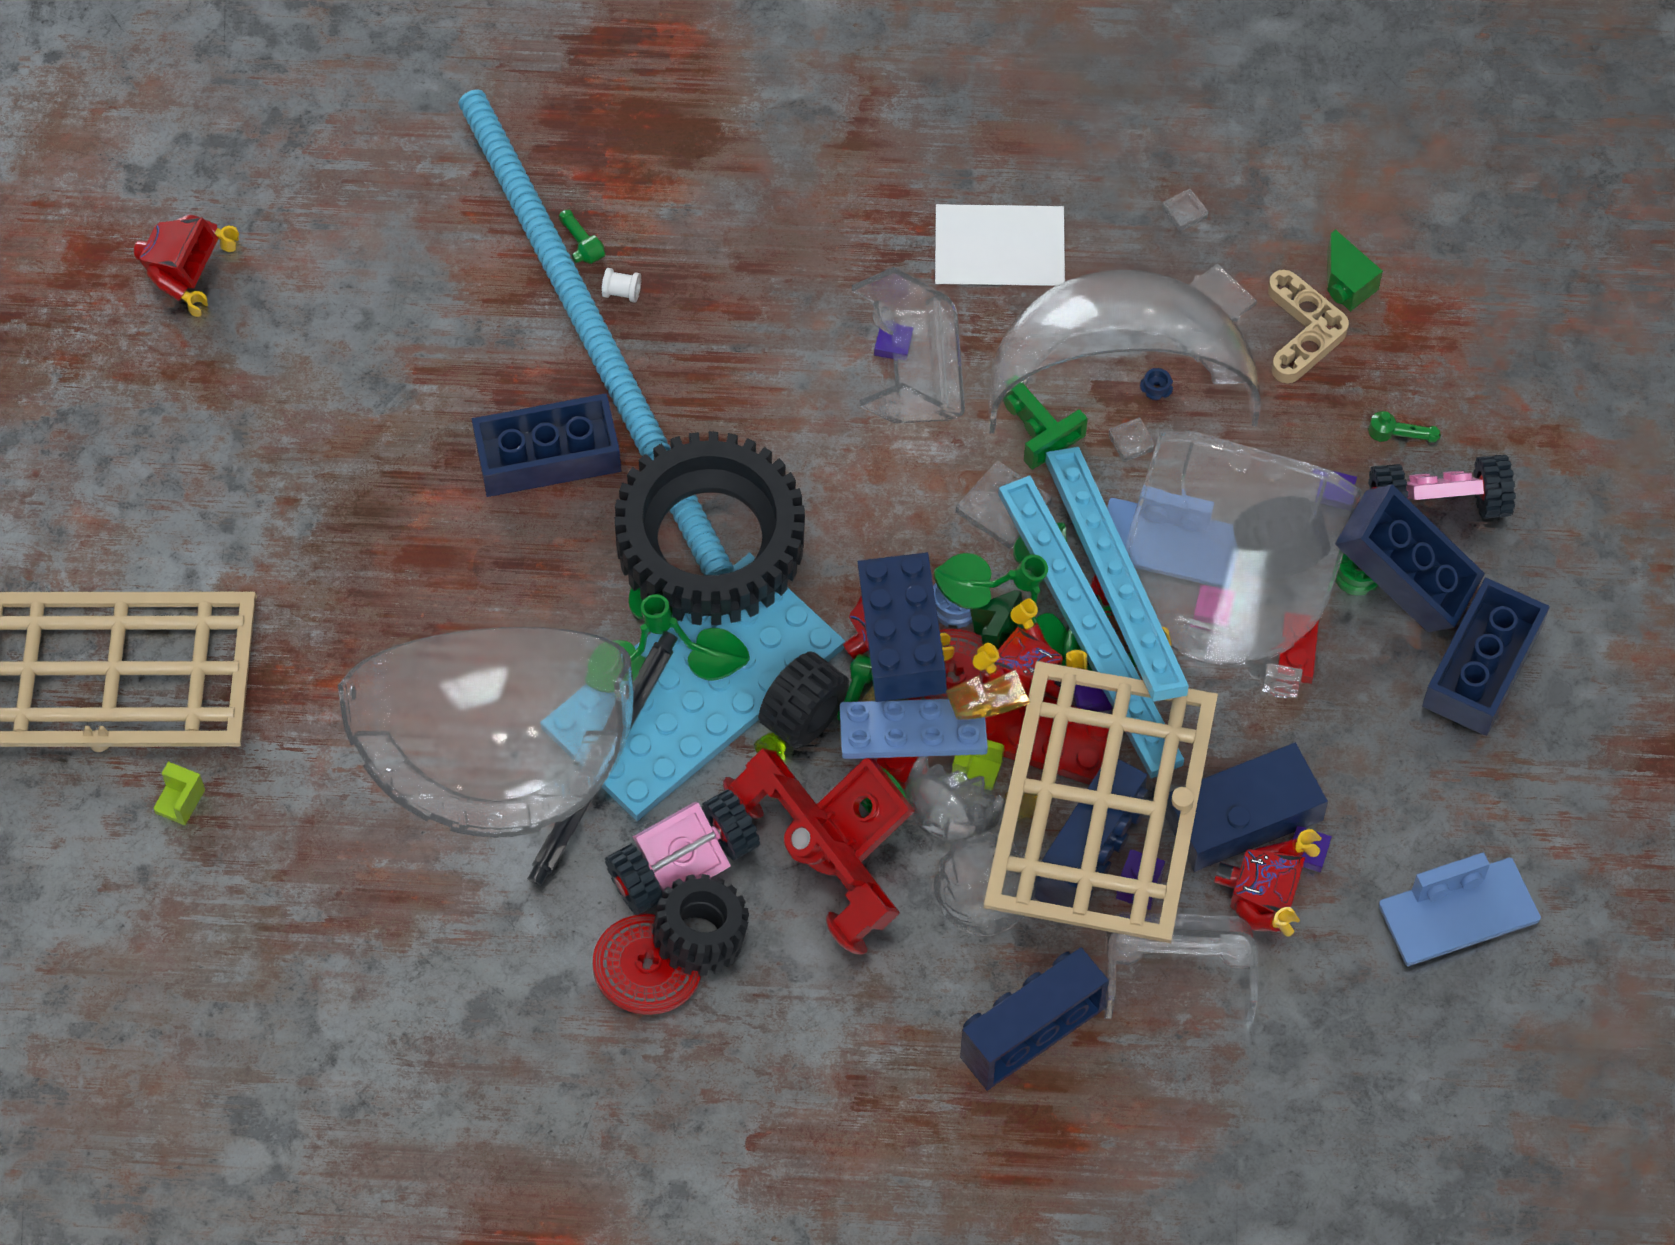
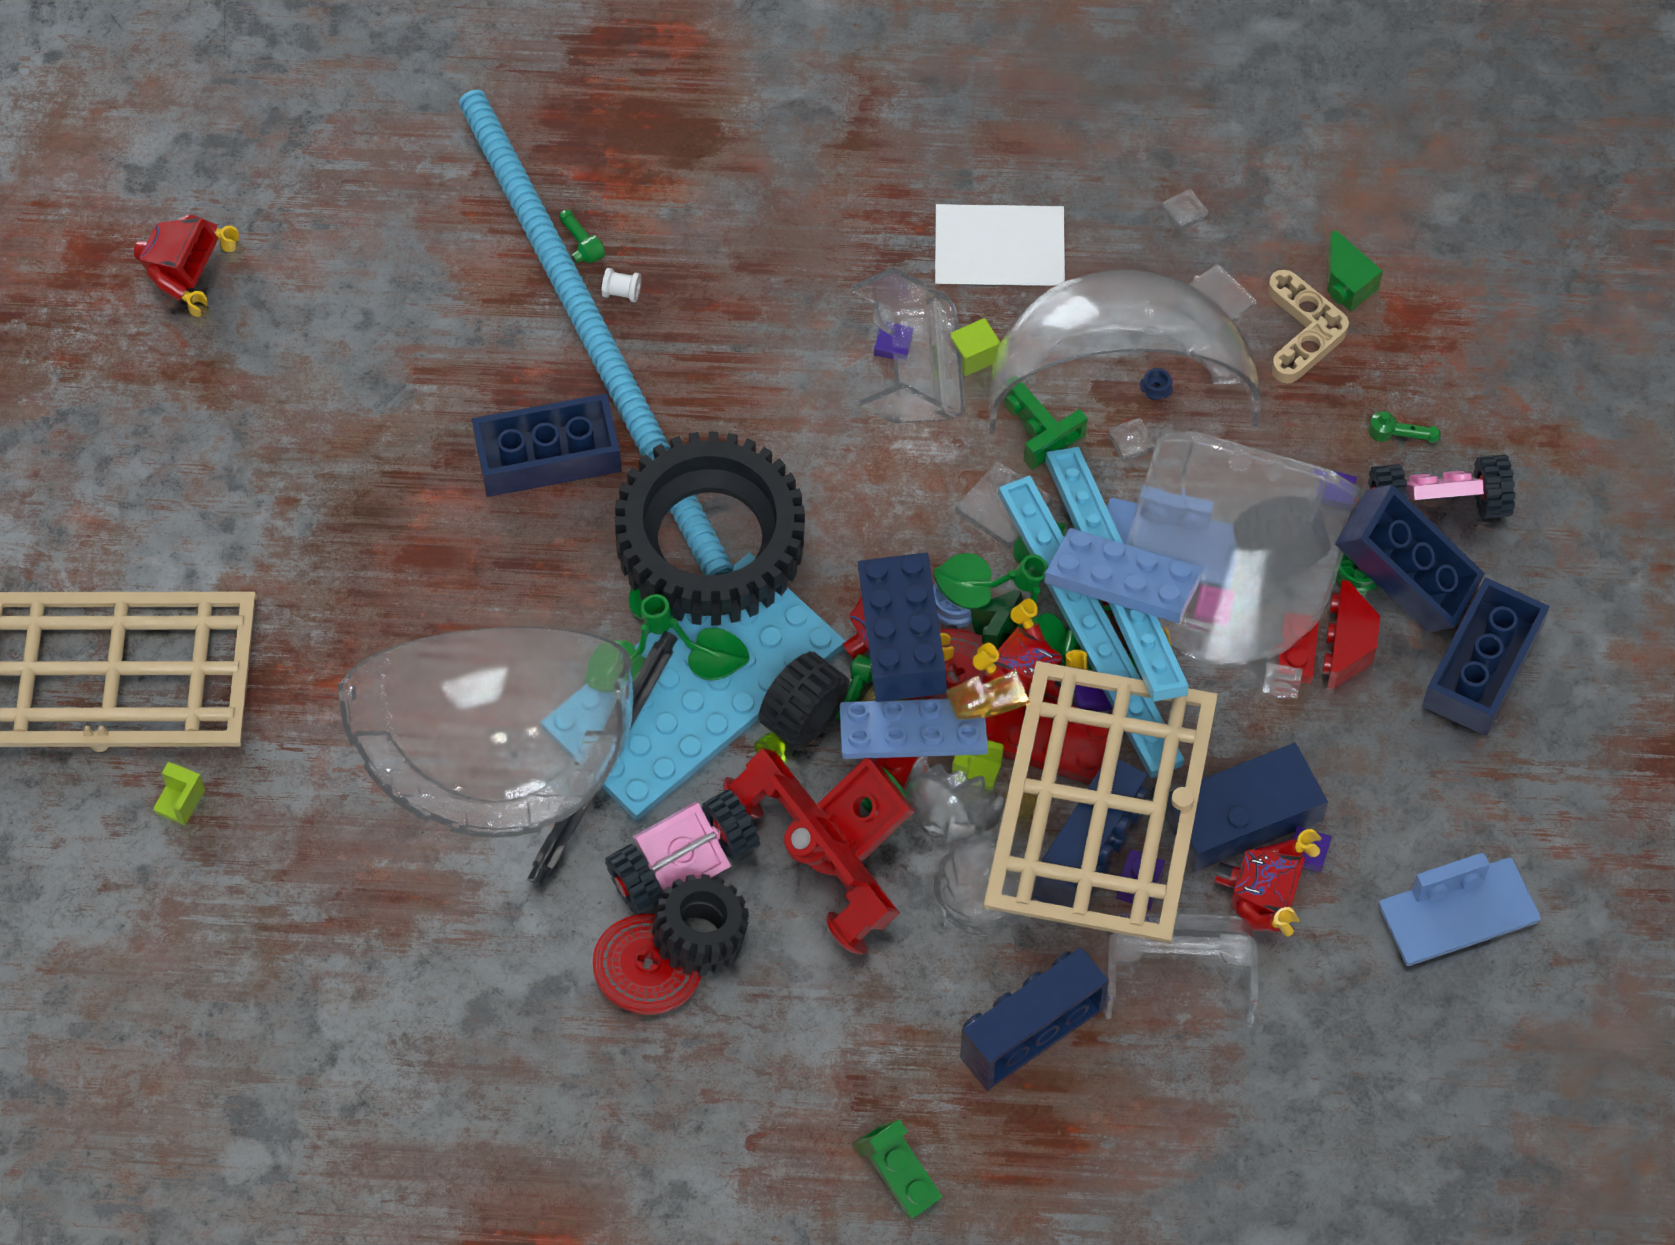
none -> green bracket [852,1119,942,1219]
none -> lime panel [950,318,1001,376]
none -> medium blue plate [1044,528,1203,623]
none -> red slope [1322,580,1380,689]

